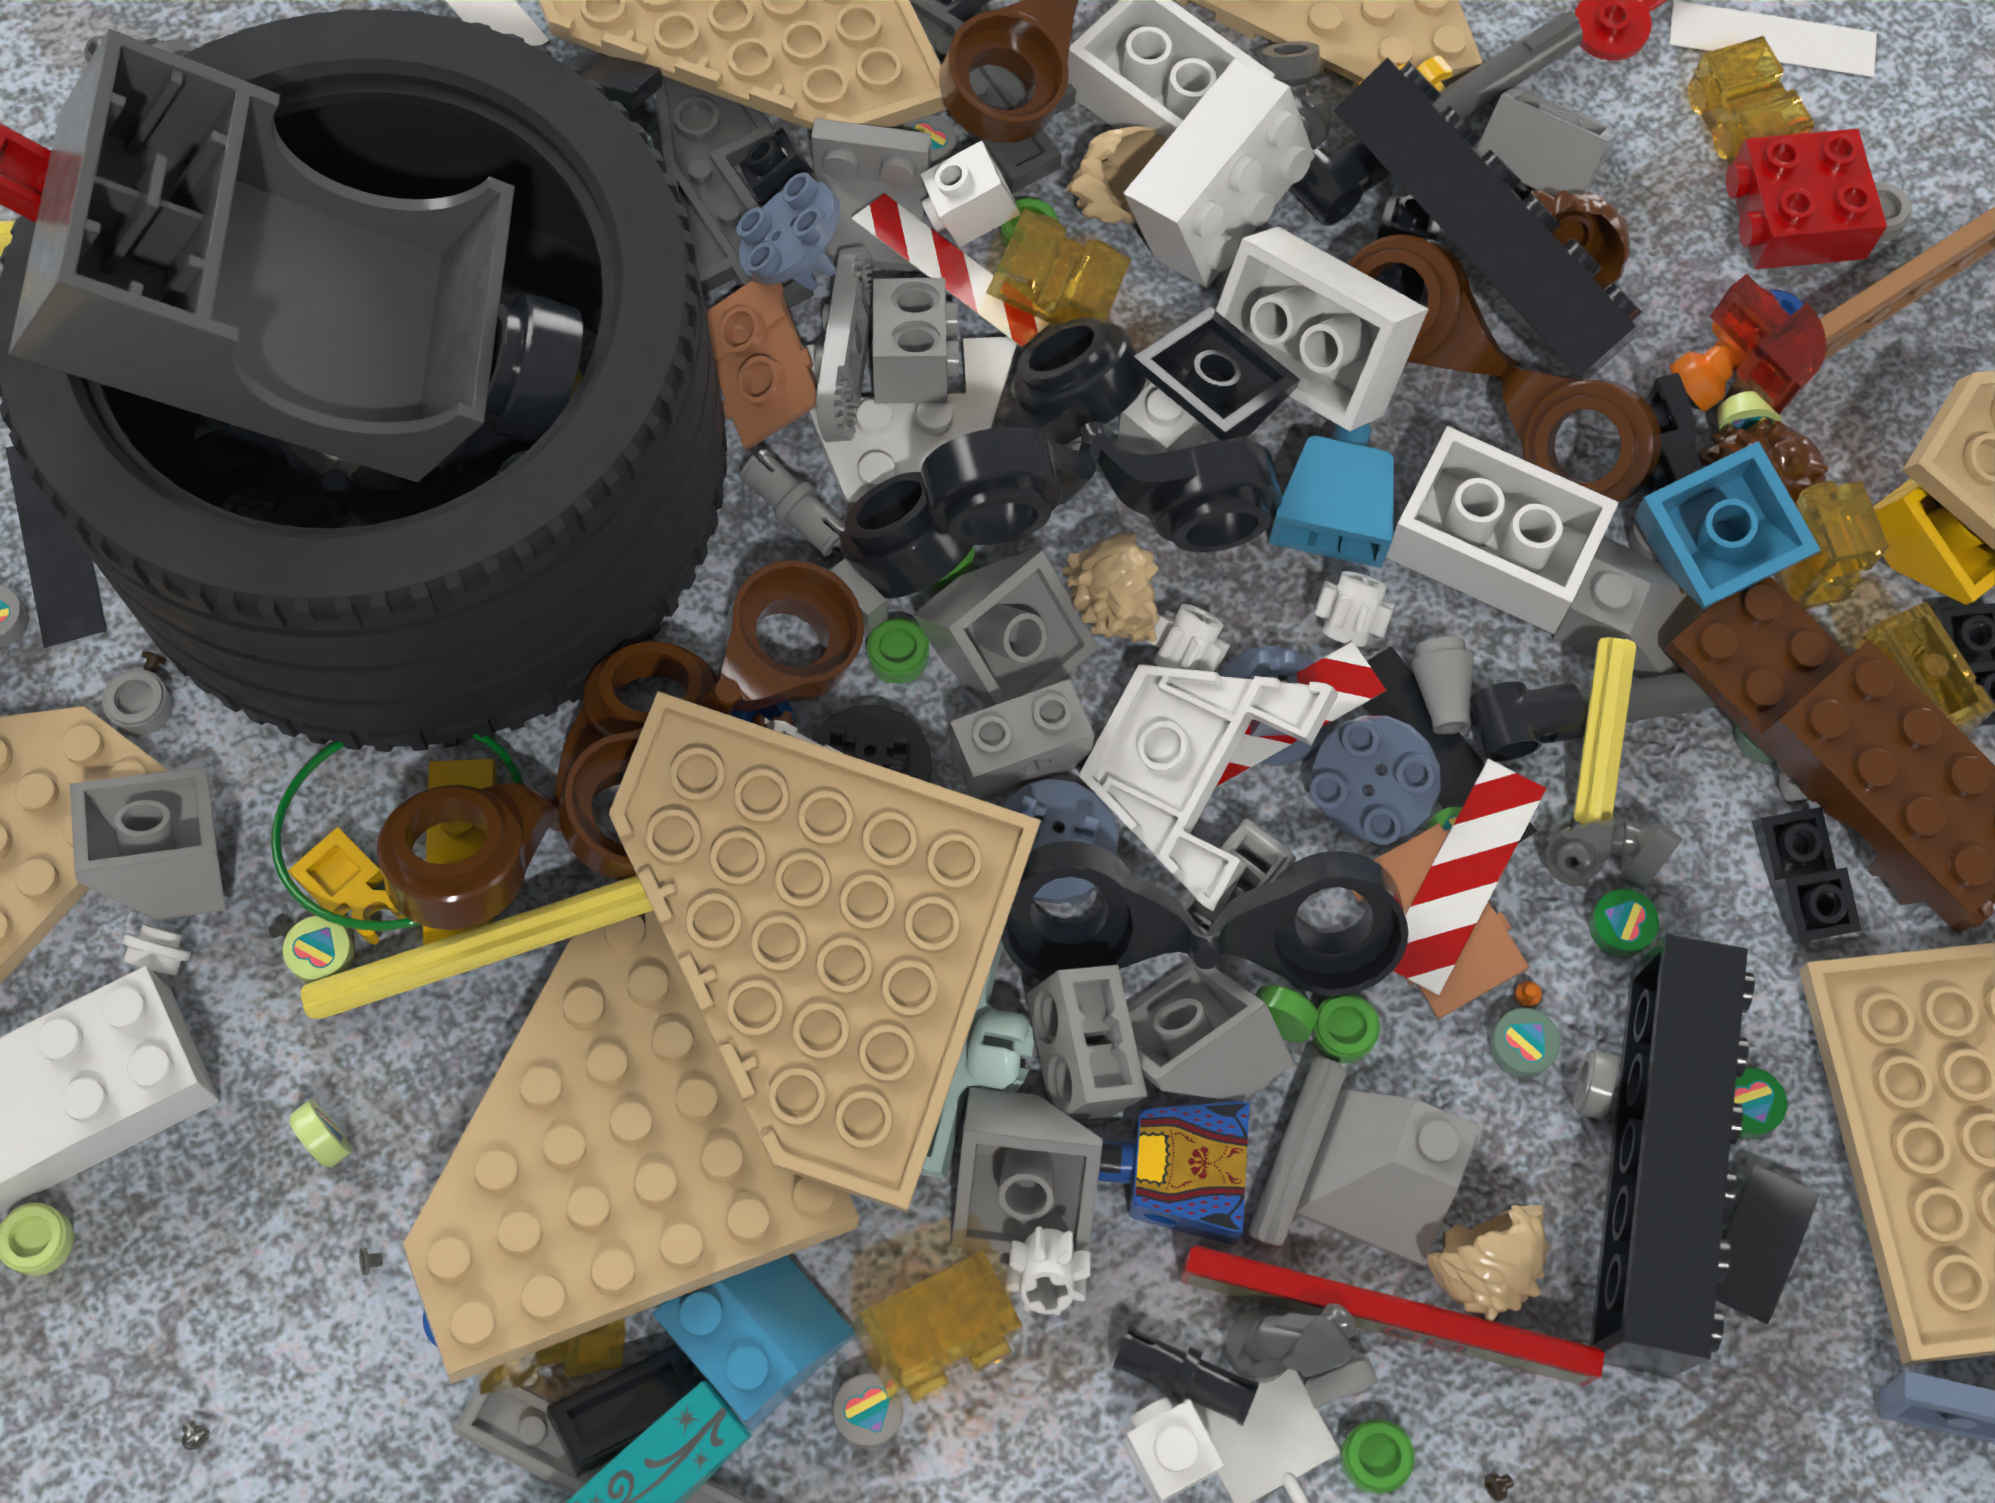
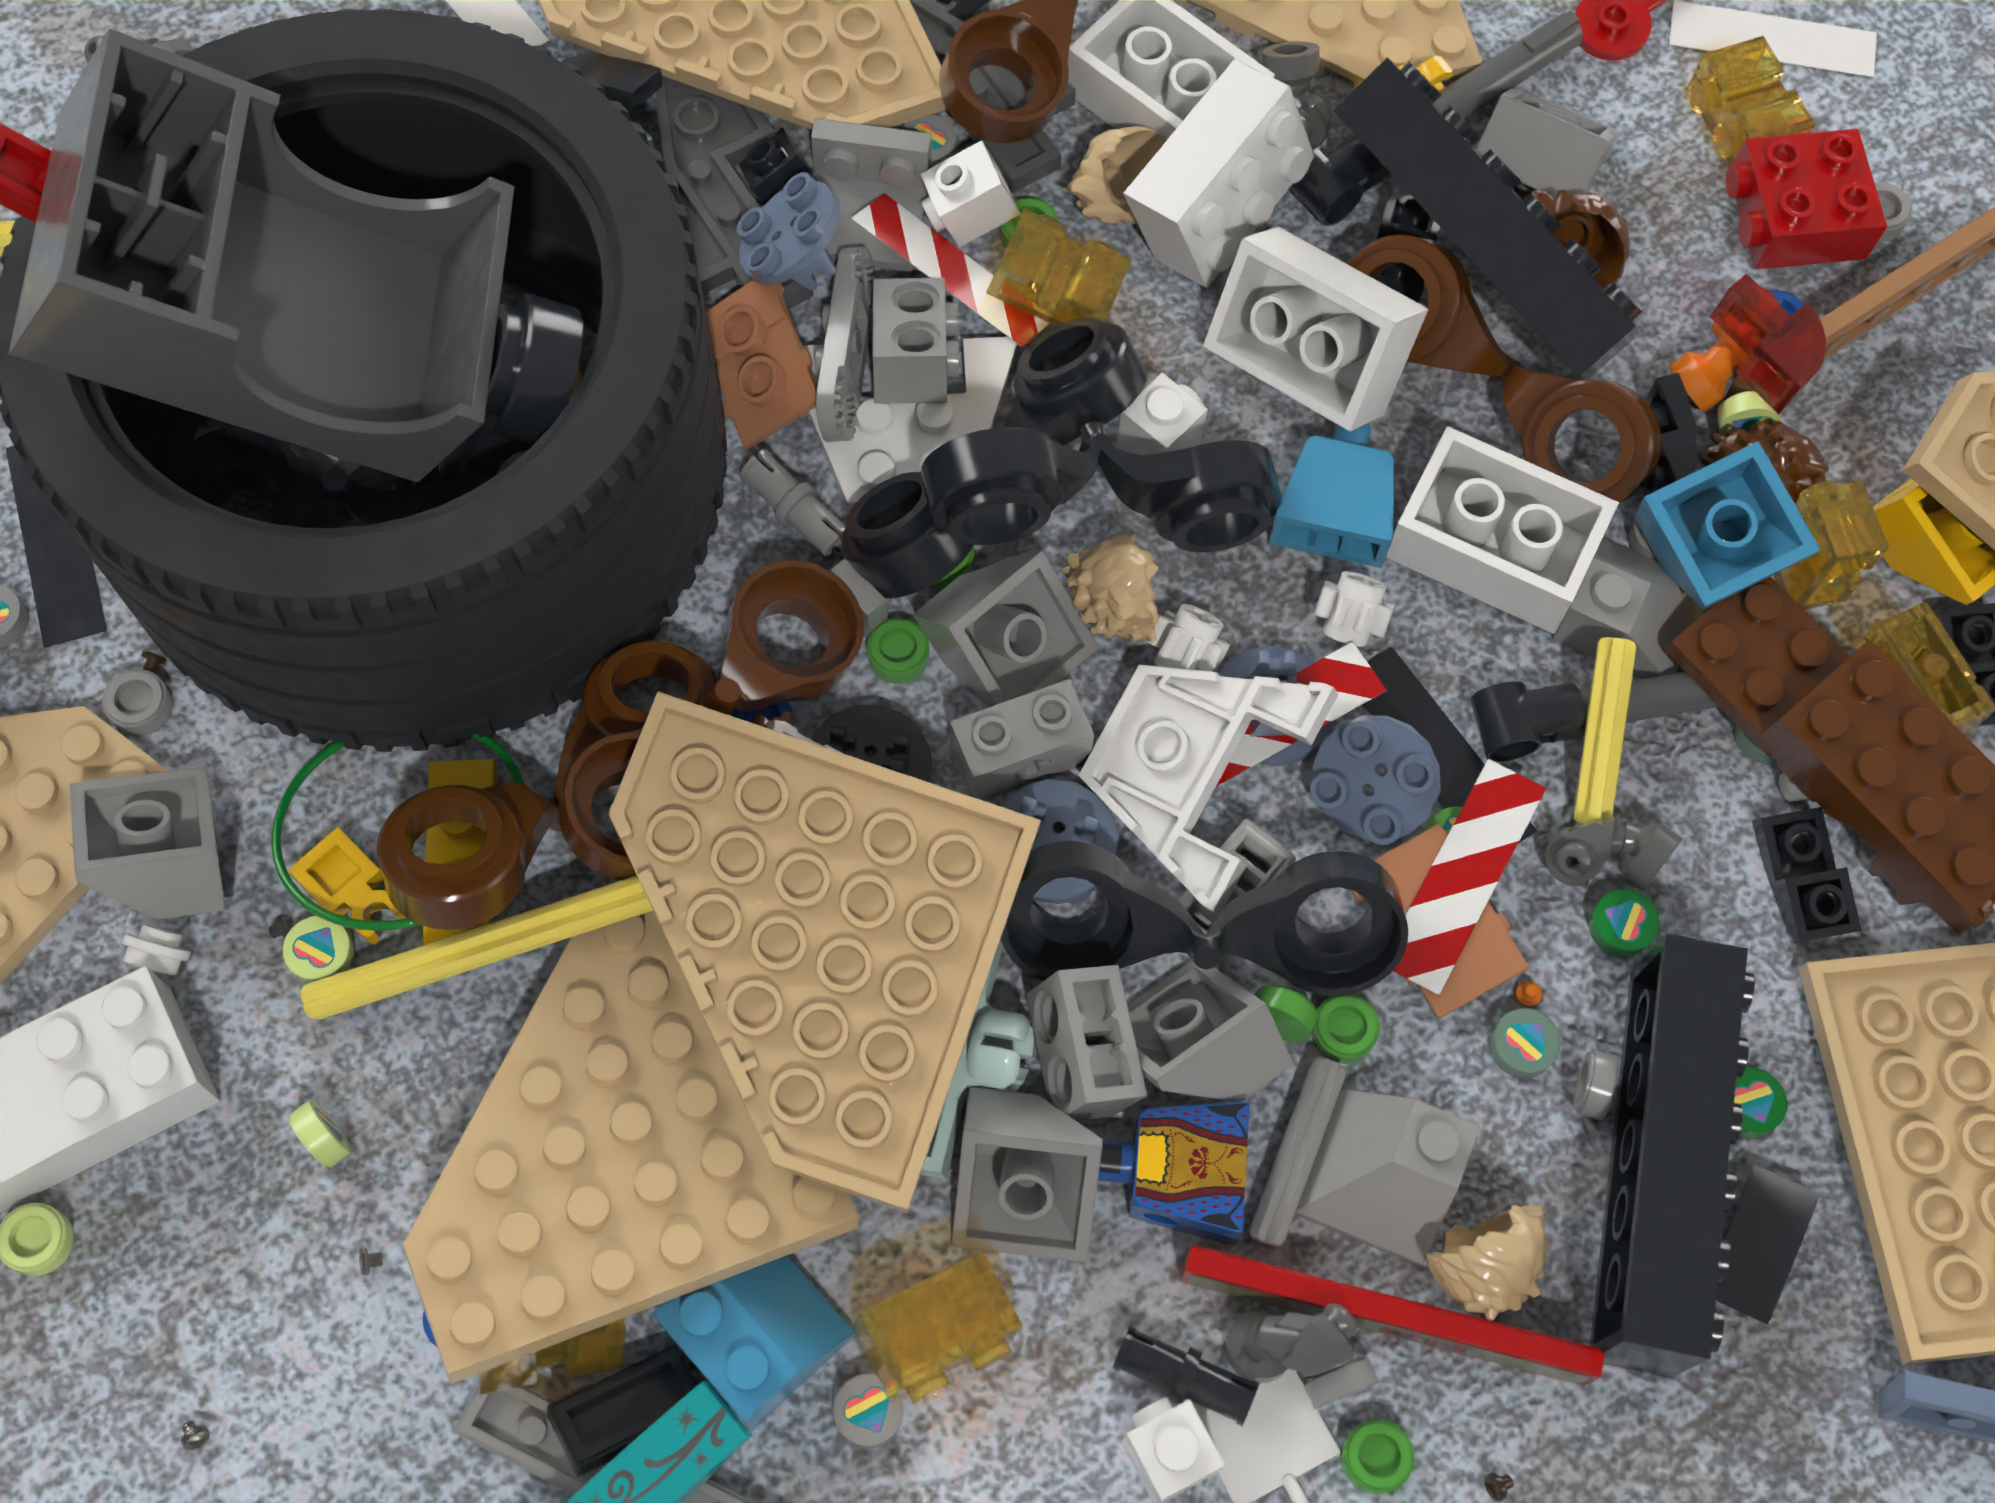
white gear [1005,1226,1091,1316] -> none
black slope [1131,306,1300,441] -> none
light grey cone [1411,636,1474,734] -> none

